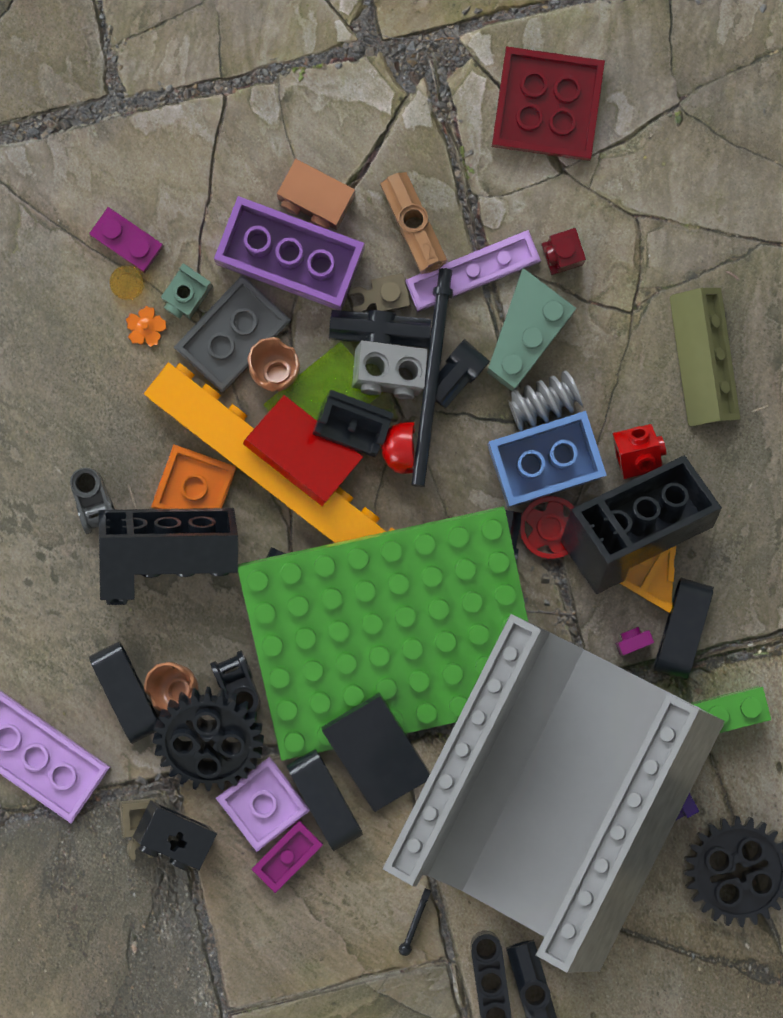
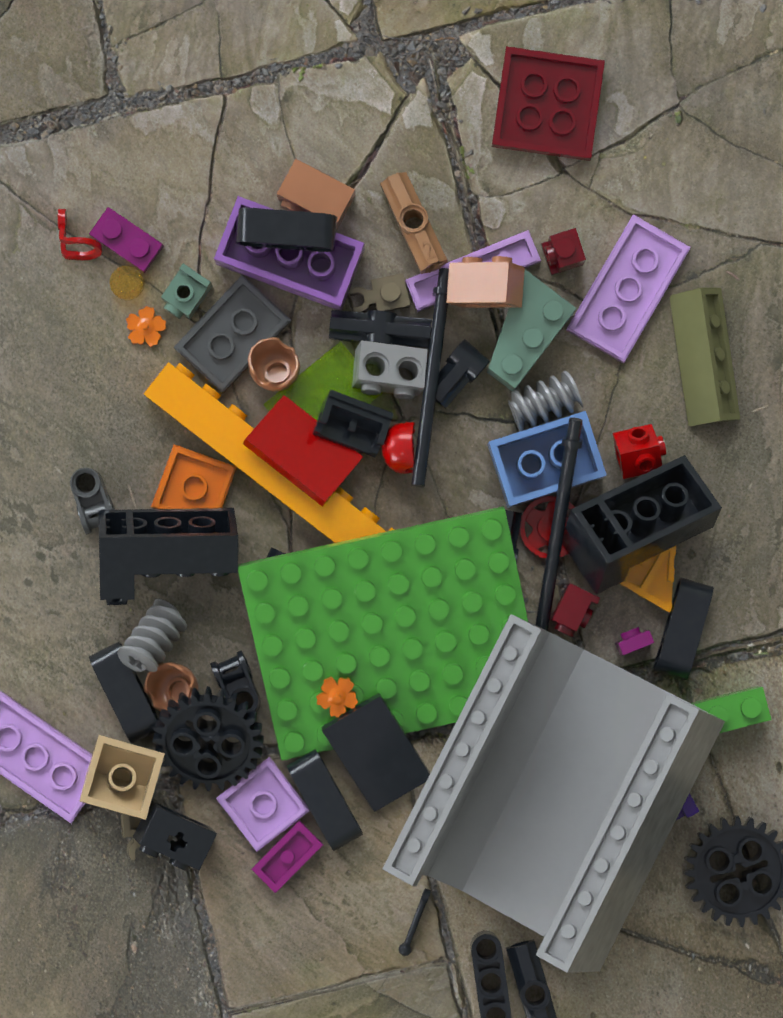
none -> red piece [58,209,102,261]
none -> tan slope [79,735,165,820]
none -> light grey piece [117,598,187,672]
none -> black beam [236,208,337,252]
none -> orange plant [316,676,358,718]
none -> brick [446,256,525,308]
none -> black bar [535,418,583,631]
none -> dark red brick [550,583,600,638]
none -> lavender tile [566,214,691,363]

